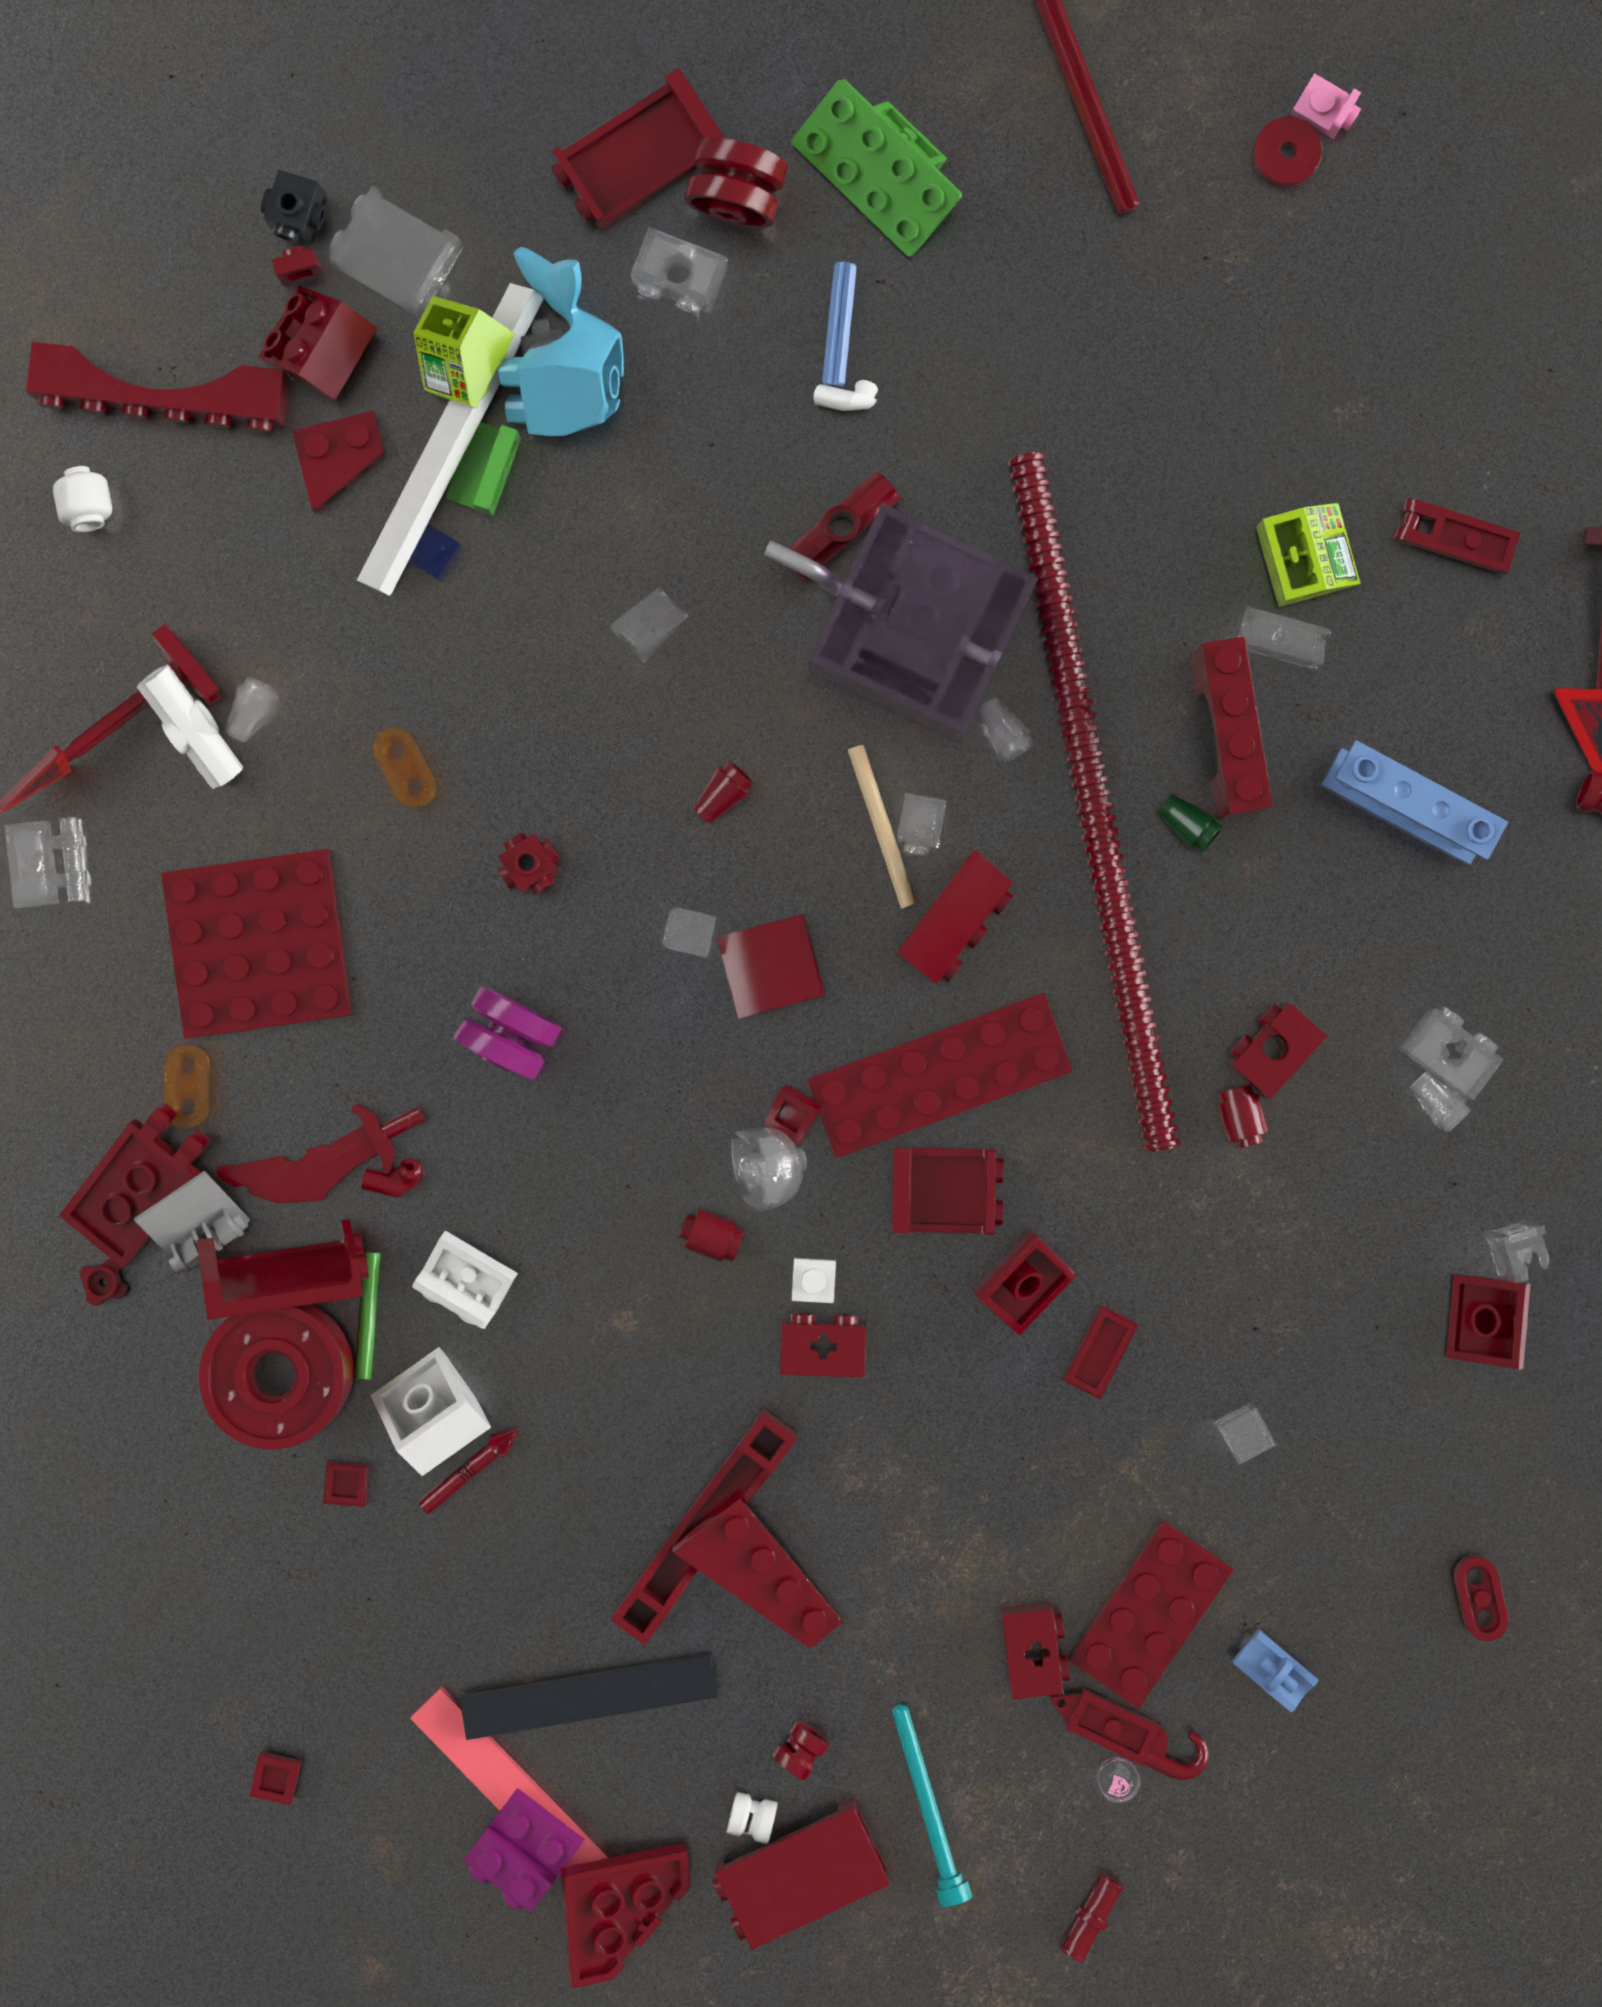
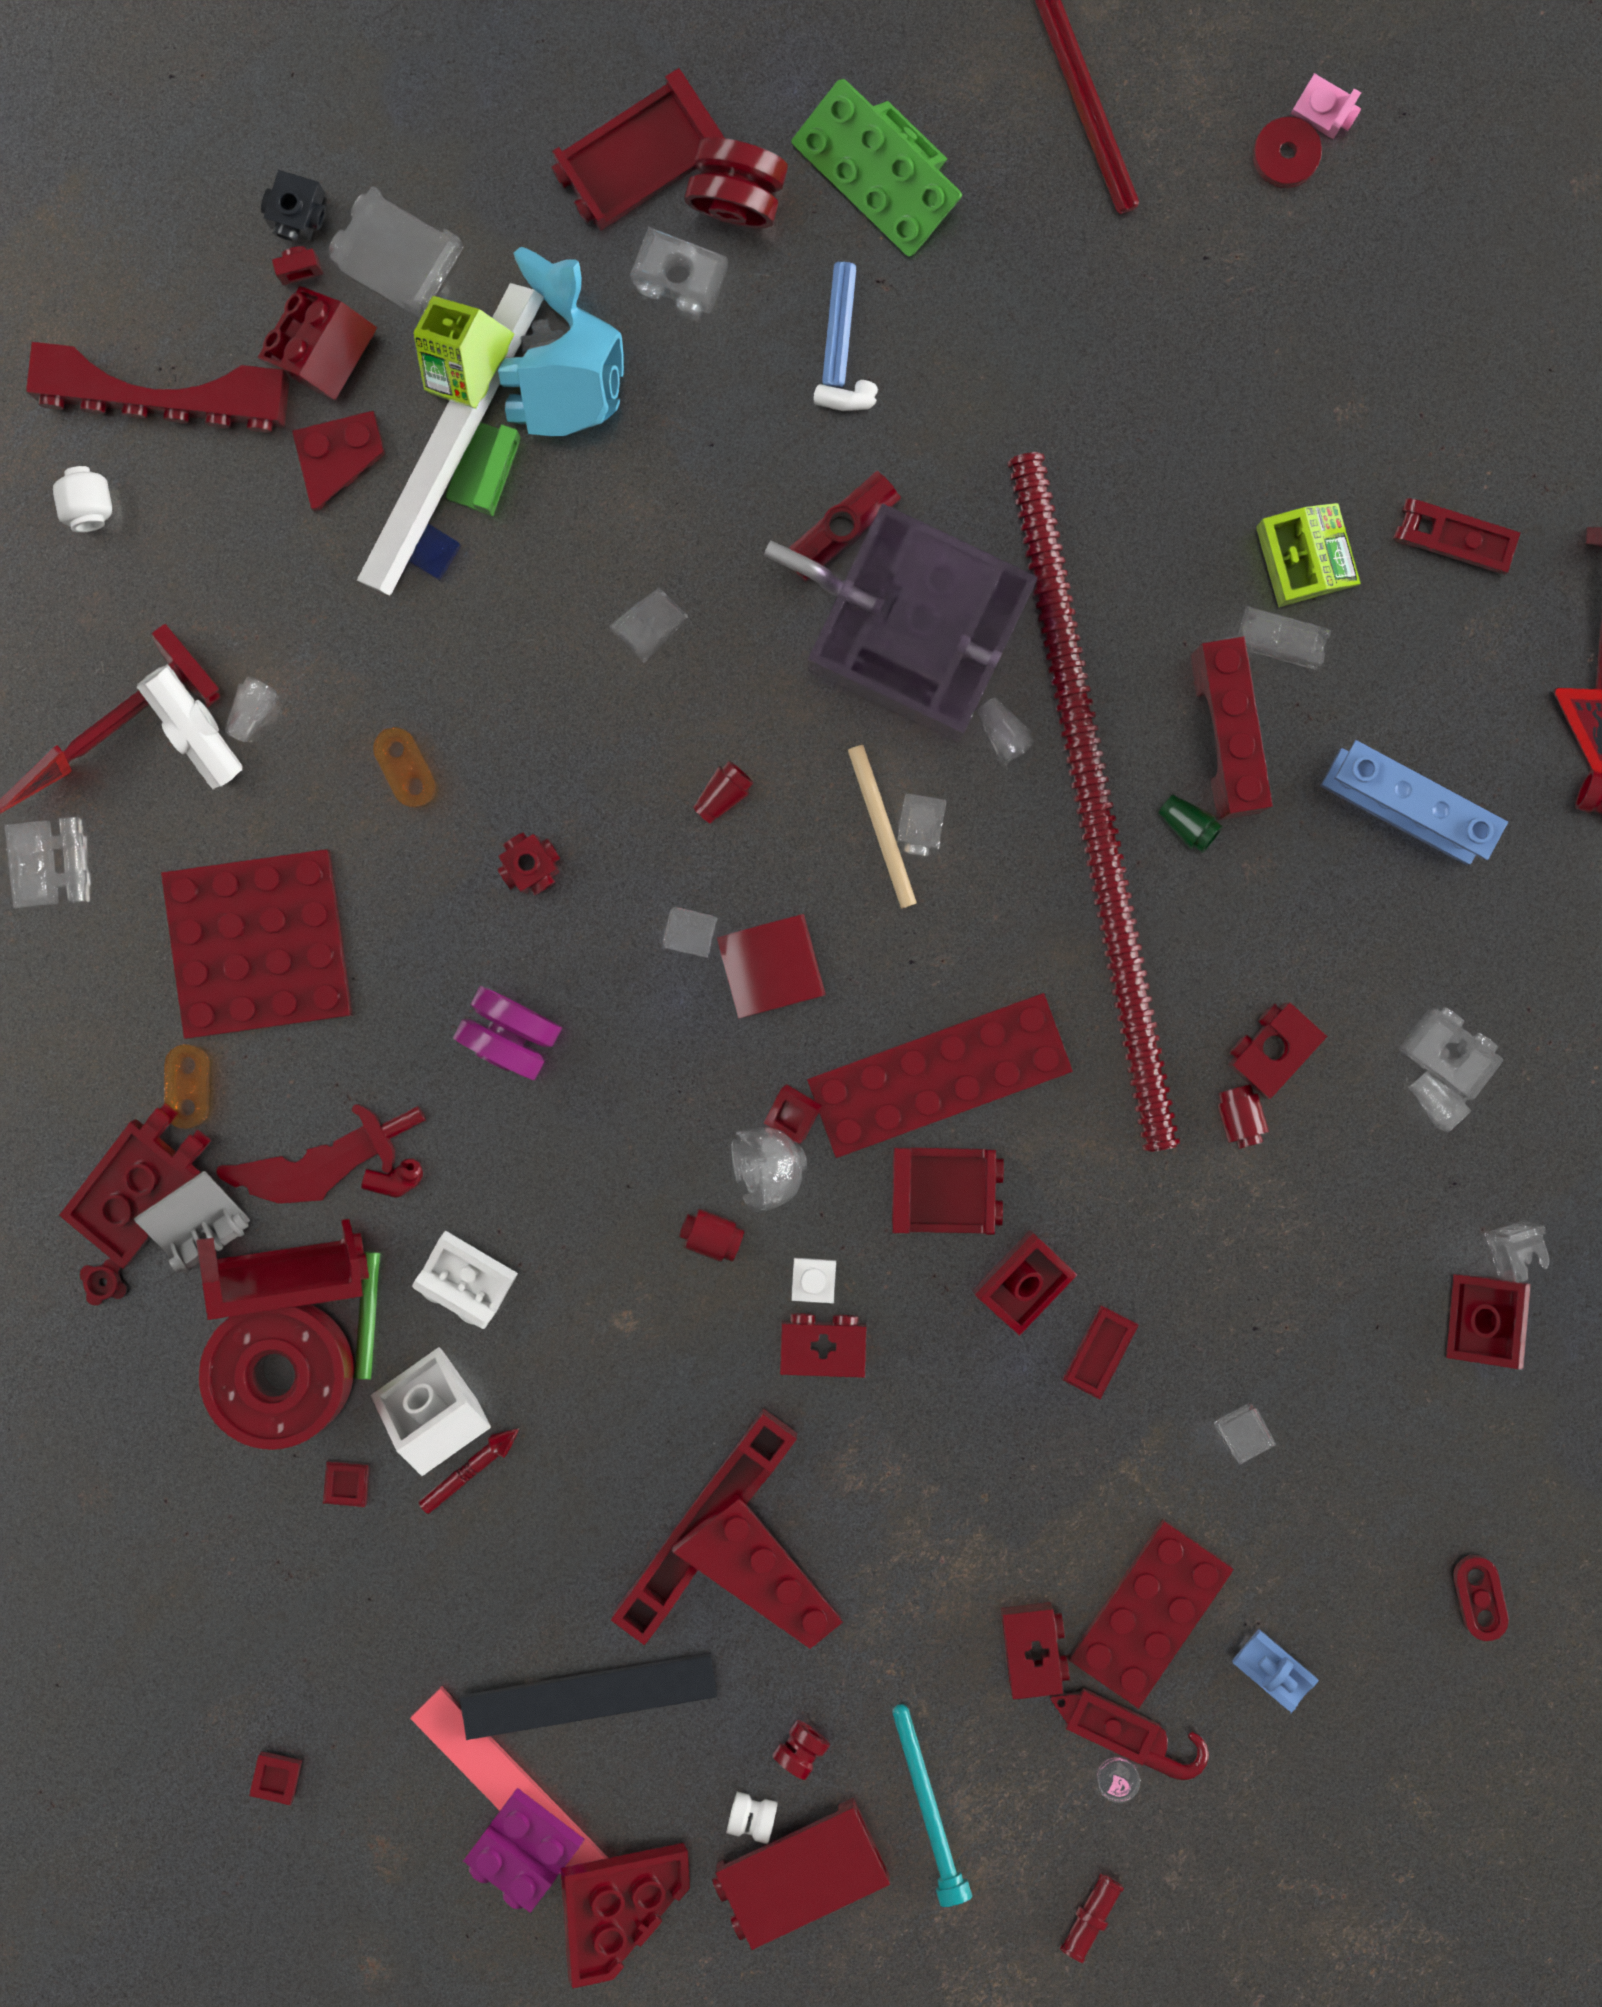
dark red slope [895,849,1013,985] -> none

